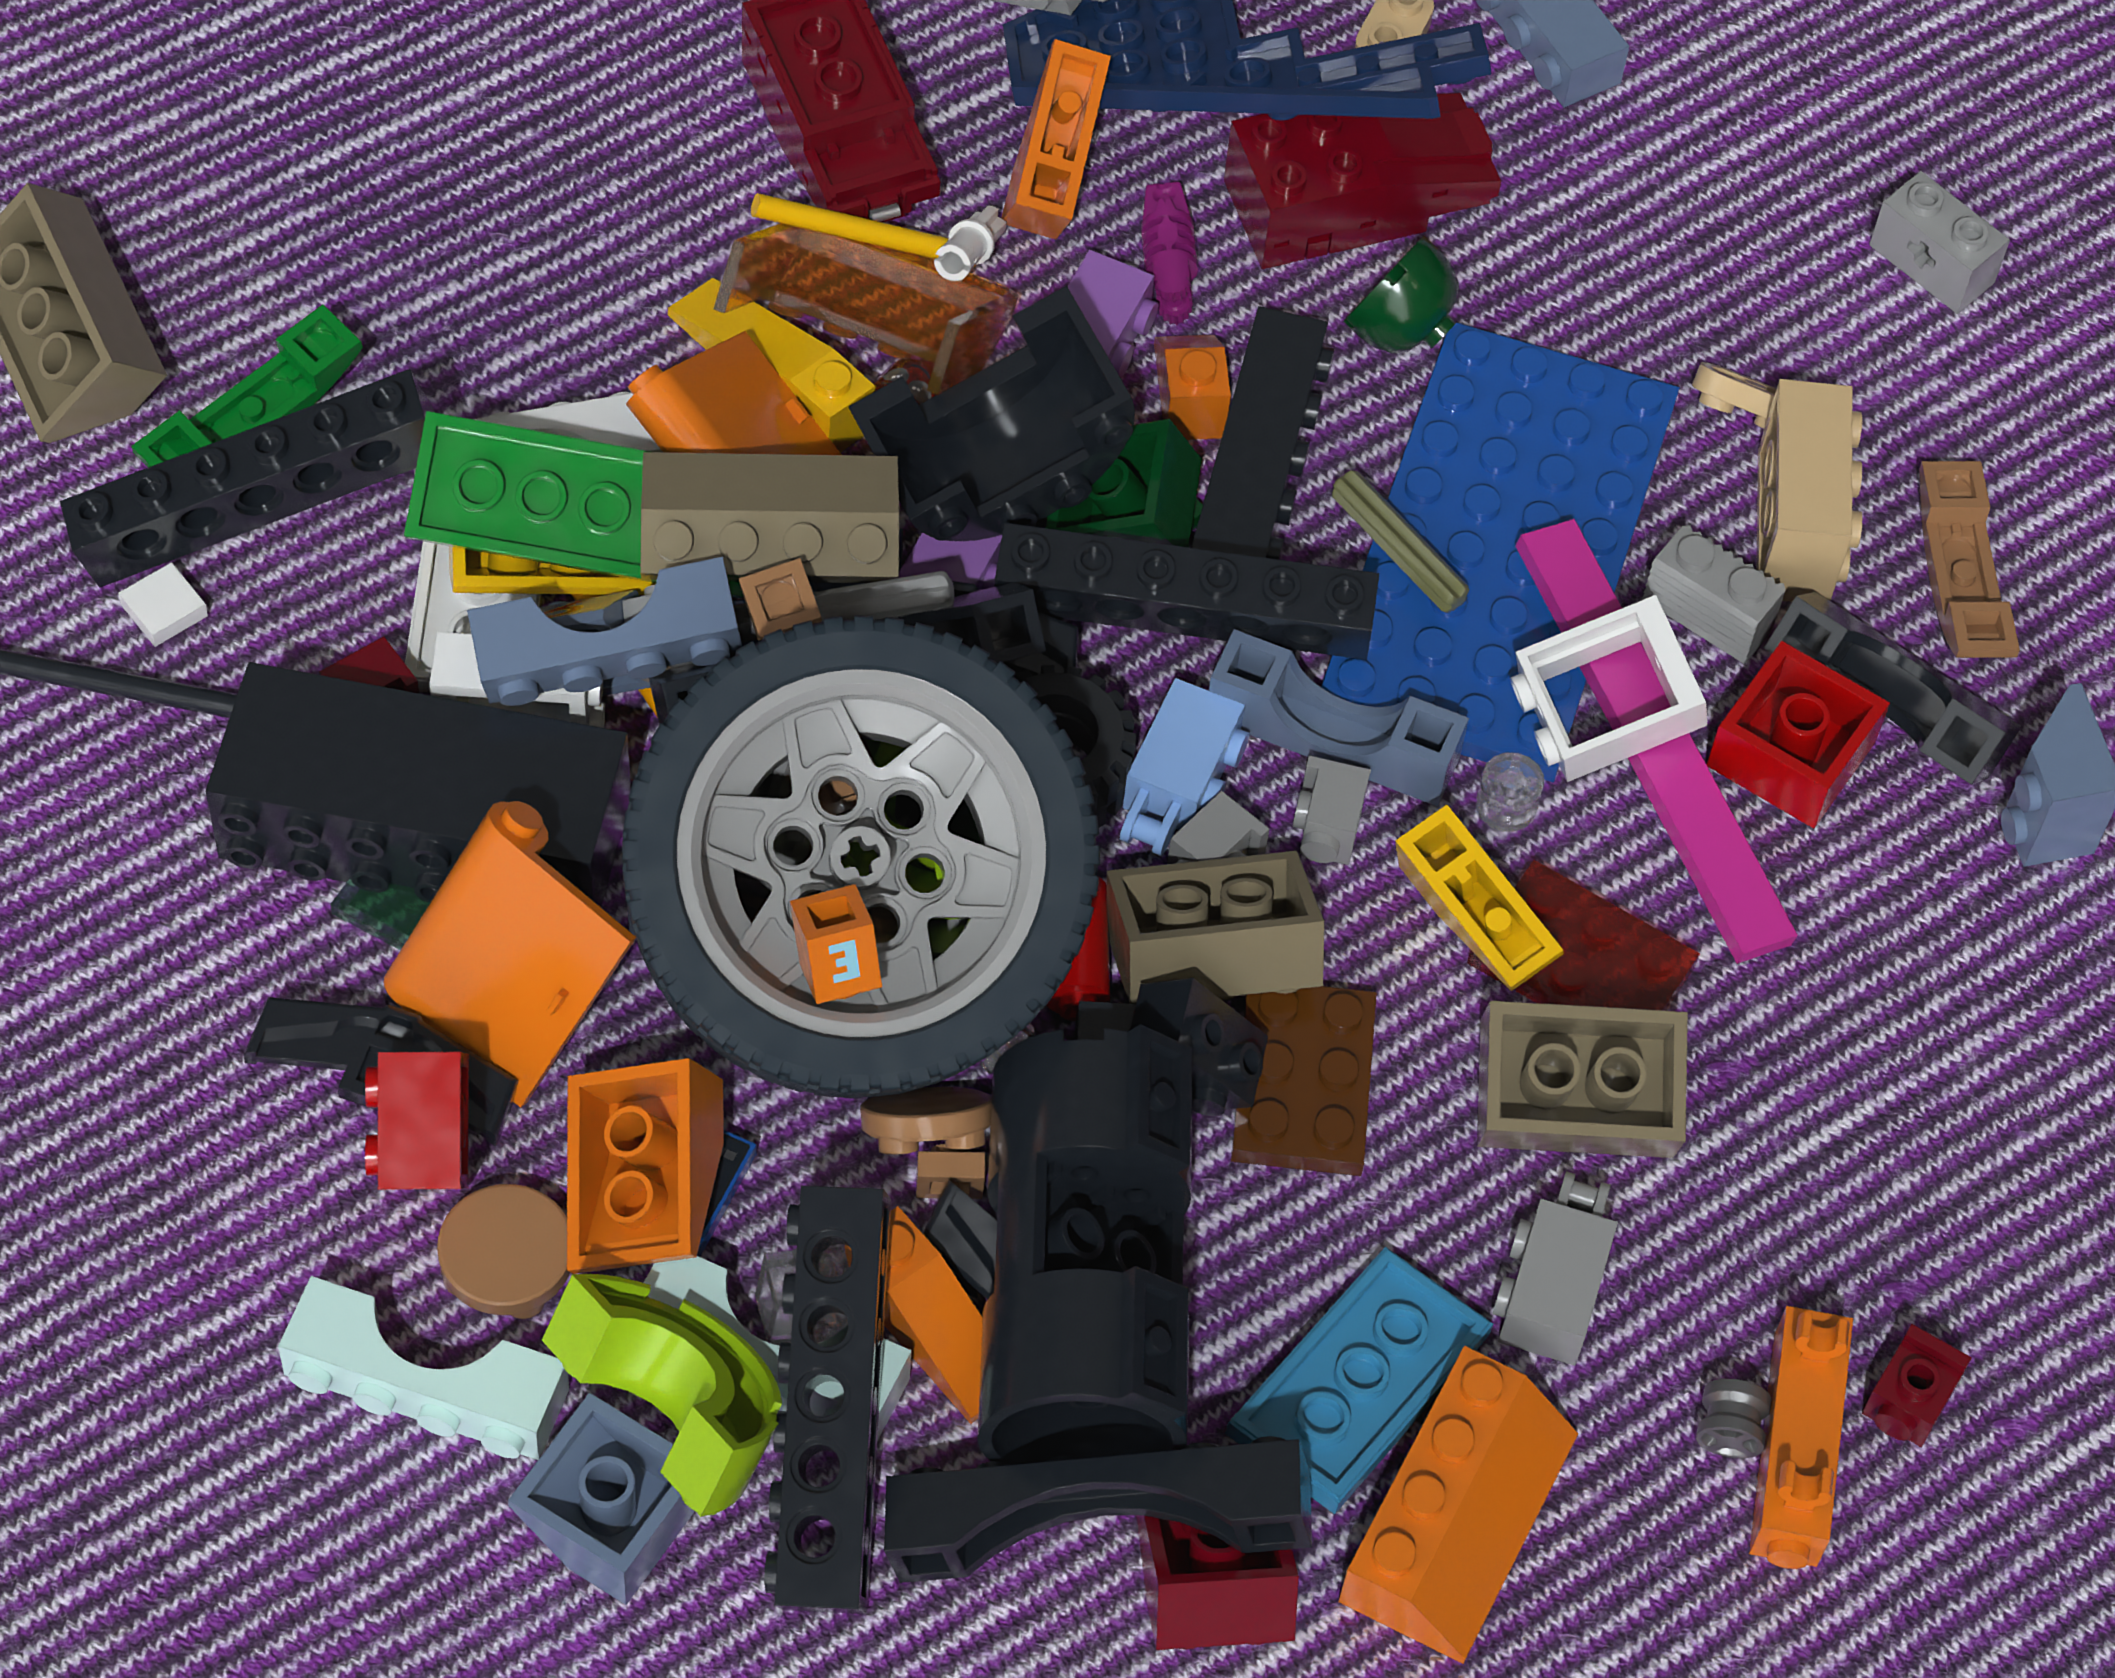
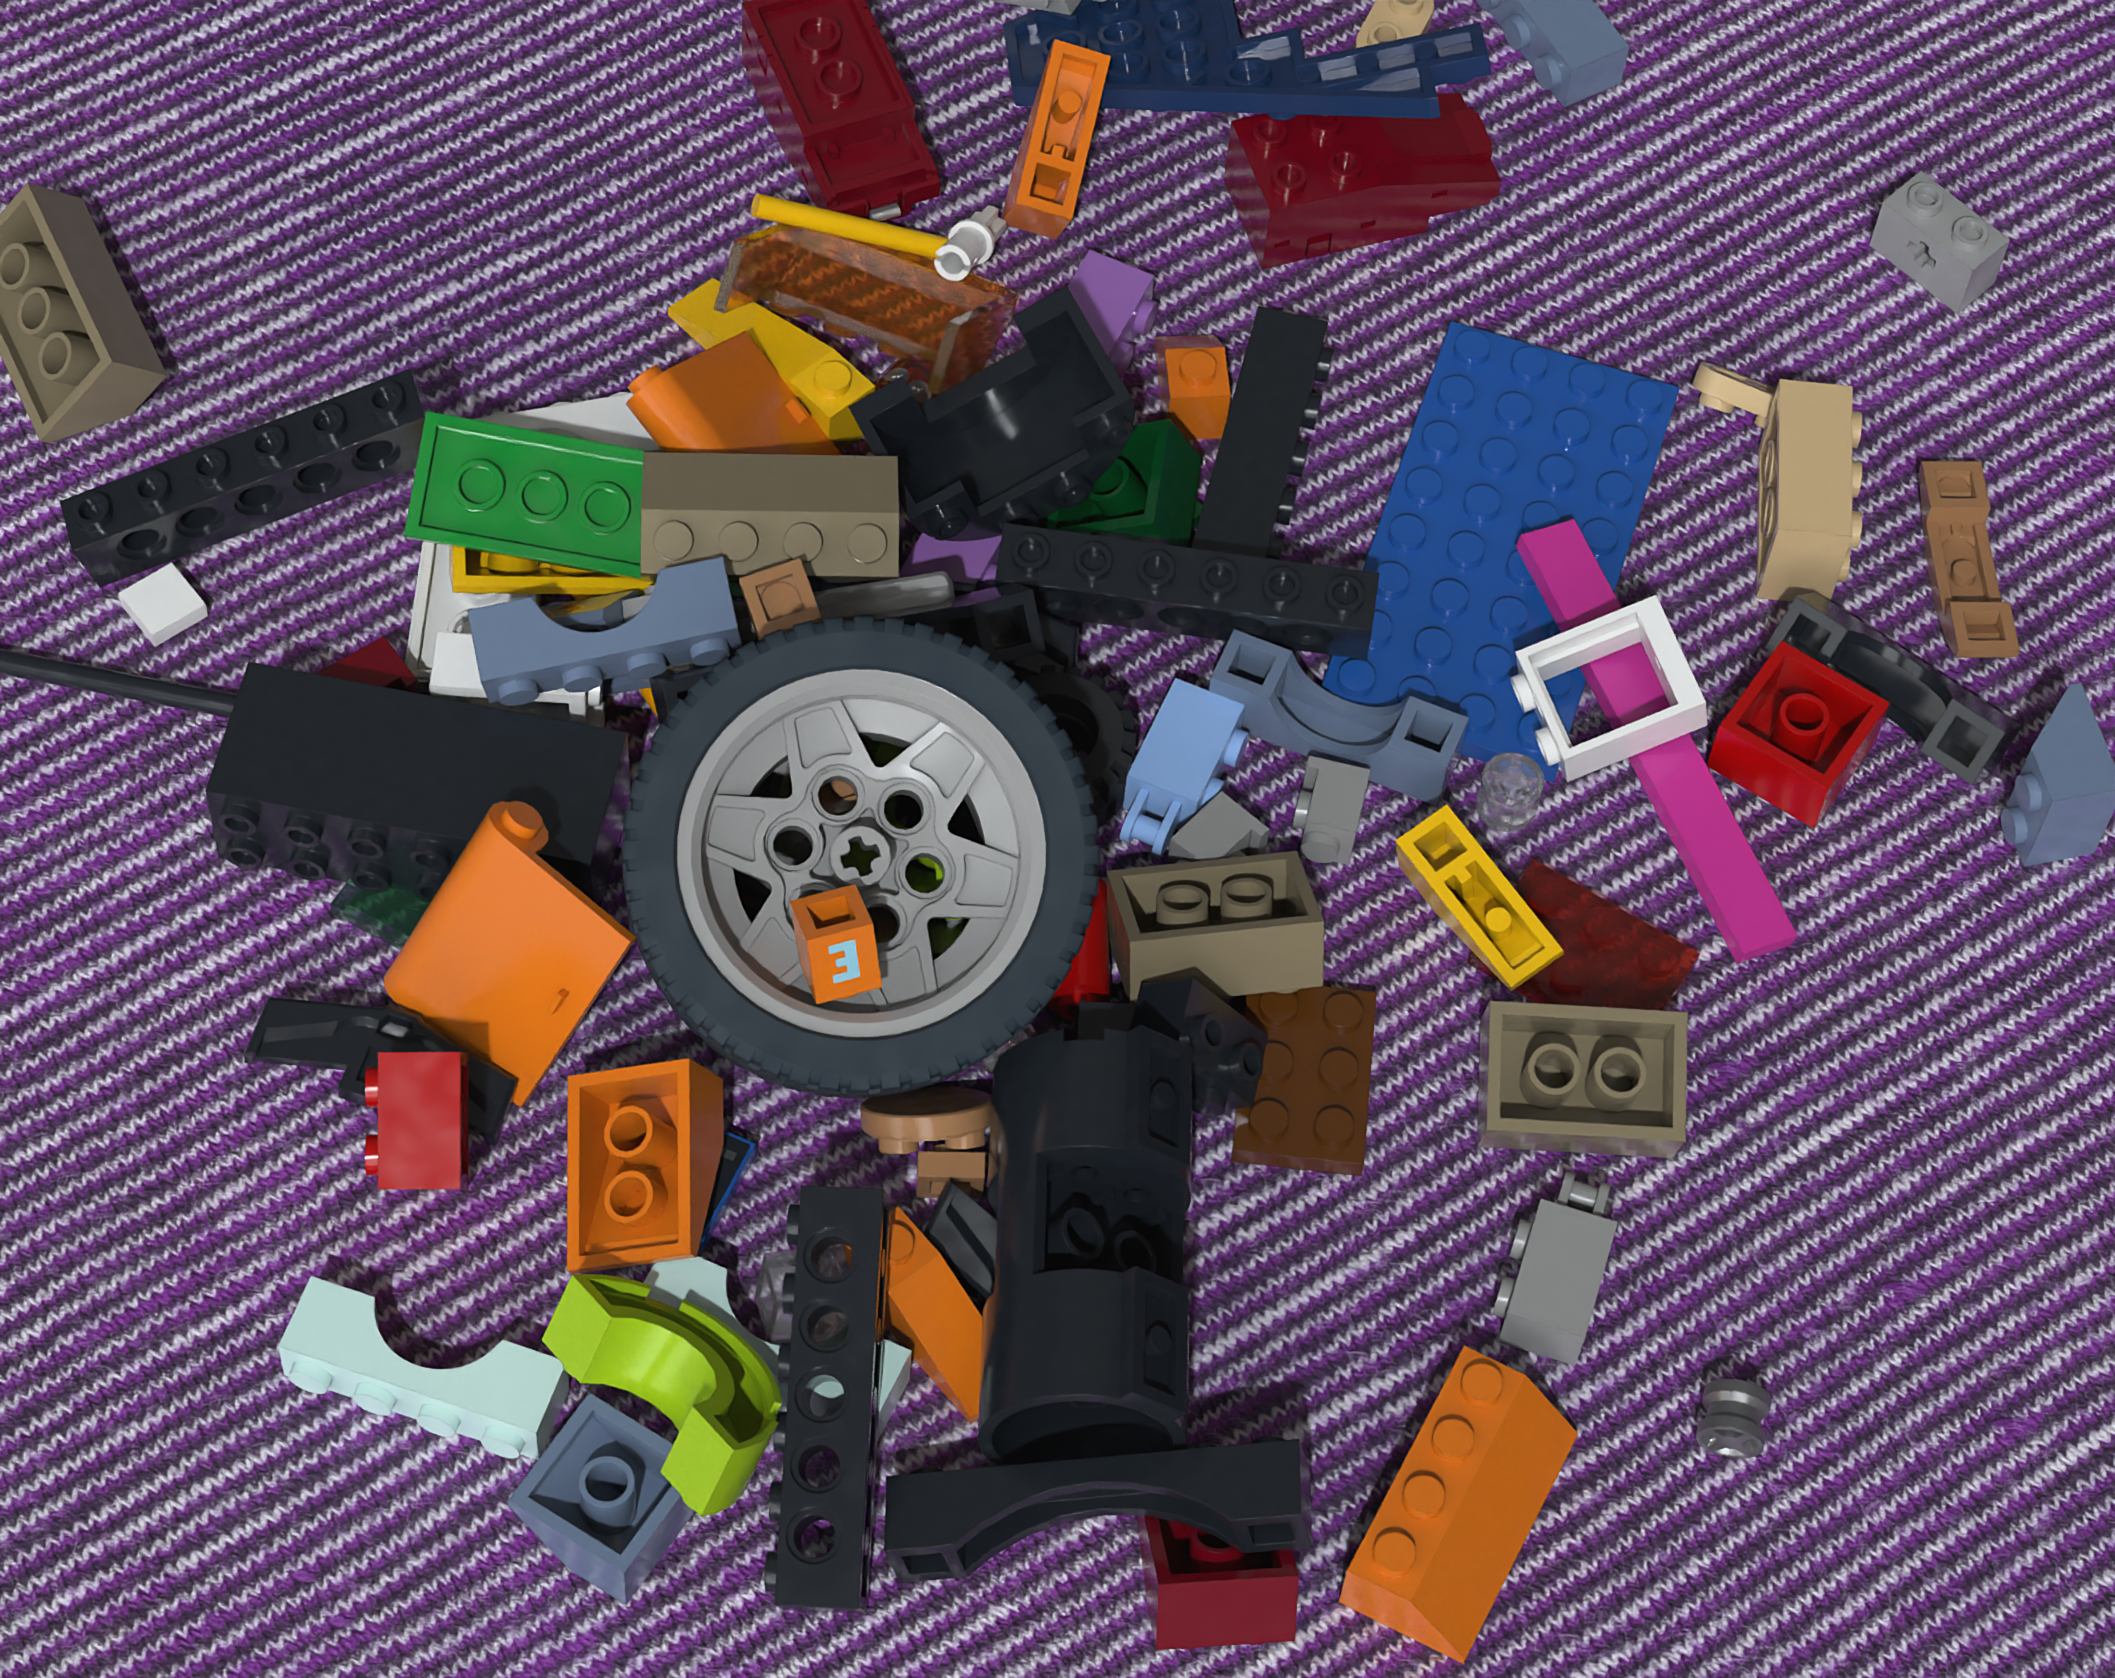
green slope [131,304,363,468] -> none
medium nougat tile [437,1184,570,1319] -> none
magenta hinge [1141,182,1198,326] -> none
dark azure tile [1225,1247,1493,1515] -> none
olive axle [1332,470,1469,613] -> none
dark green cylinder [1343,236,1459,353] -> none
light grey brick [1642,525,1785,664] -> none
orange brick [1749,1306,1853,1569] -> none
dark red brick [1862,1324,1972,1448] -> none

